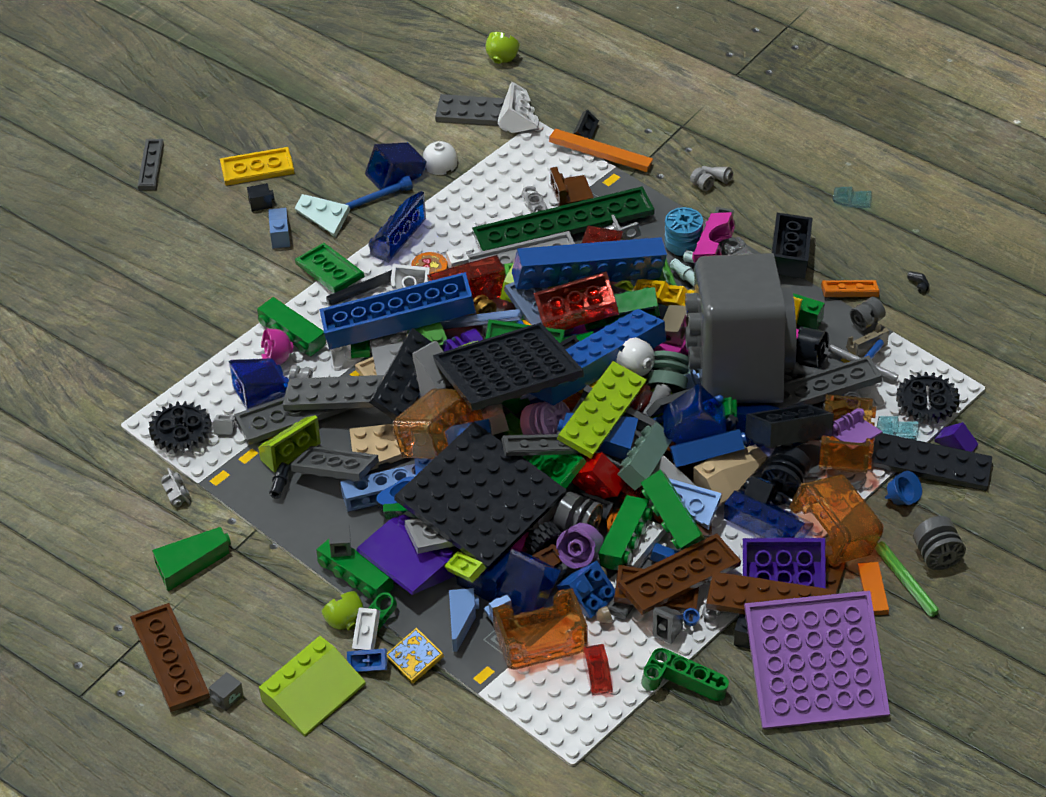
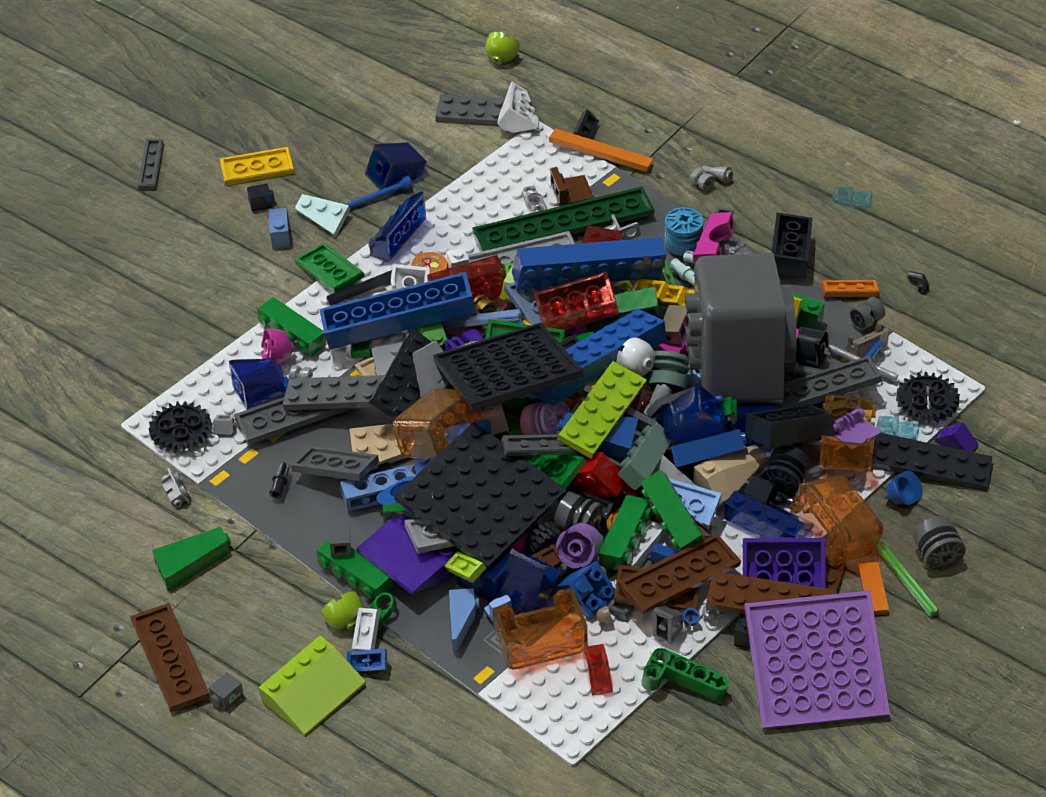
lime slope [258,415,321,473] -> none
tile [387,628,444,683] -> none
white cylinder [423,141,457,175] -> none

